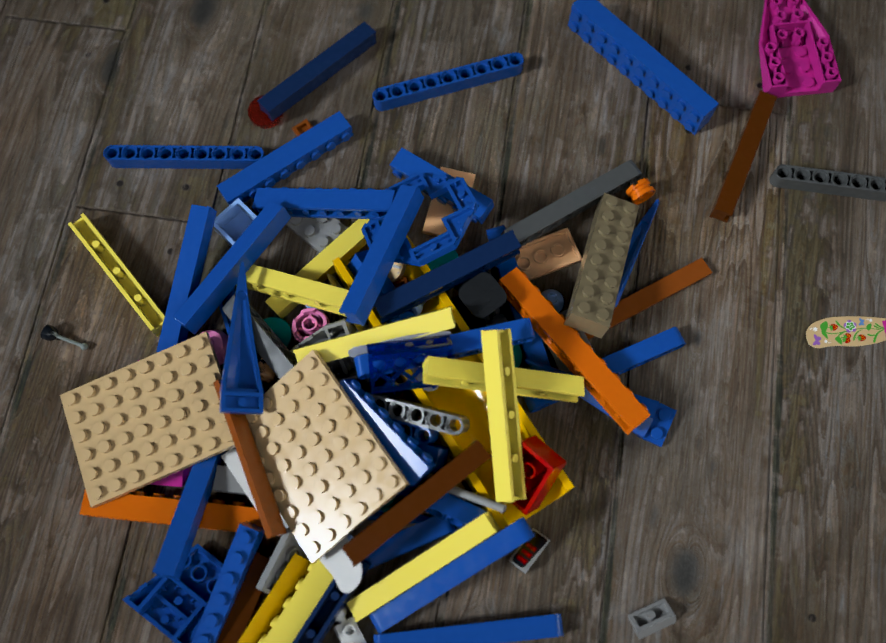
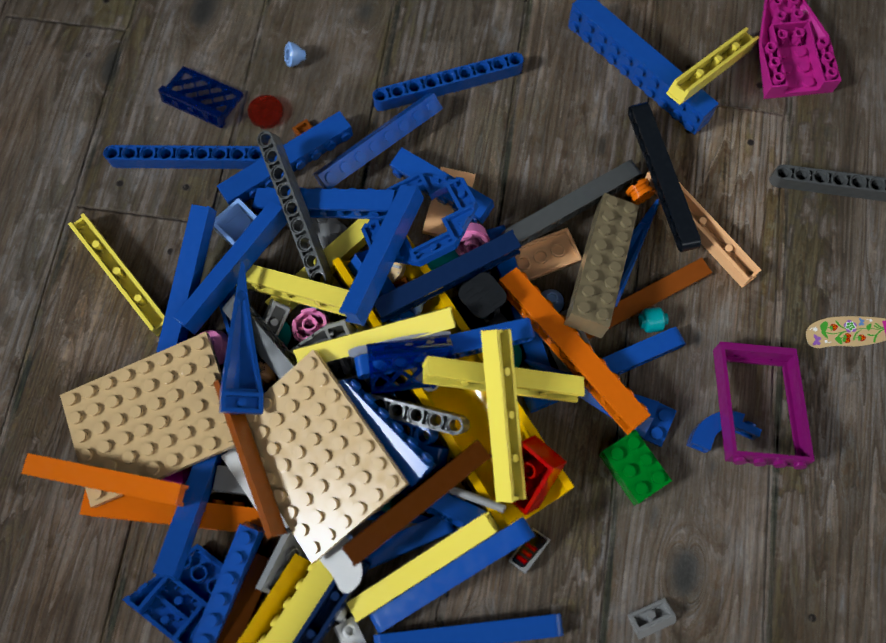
hinge [41,324,88,350] -> none
dark blue tile [257,21,376,121] -> none
reddish brown tile [709,90,777,223] -> none
none -> orange tile [21,453,189,507]
none -> clear blue fence [158,66,244,129]
none -> dark grey beam [257,131,334,285]
none -> light grey slope [262,299,291,336]
none -> light blue brick [284,42,306,67]
none -> blue brick [313,93,443,189]
none -> bright pink cone [455,223,490,256]
none -> green brick [599,429,672,506]
none -> black beam [628,102,701,252]
none -> teal head [638,307,669,333]
none -> light nougat tile [645,172,761,288]
none -> light yellow tile [666,27,759,105]
none -> blue arch [686,411,762,453]
none -> magenta window [713,341,815,470]

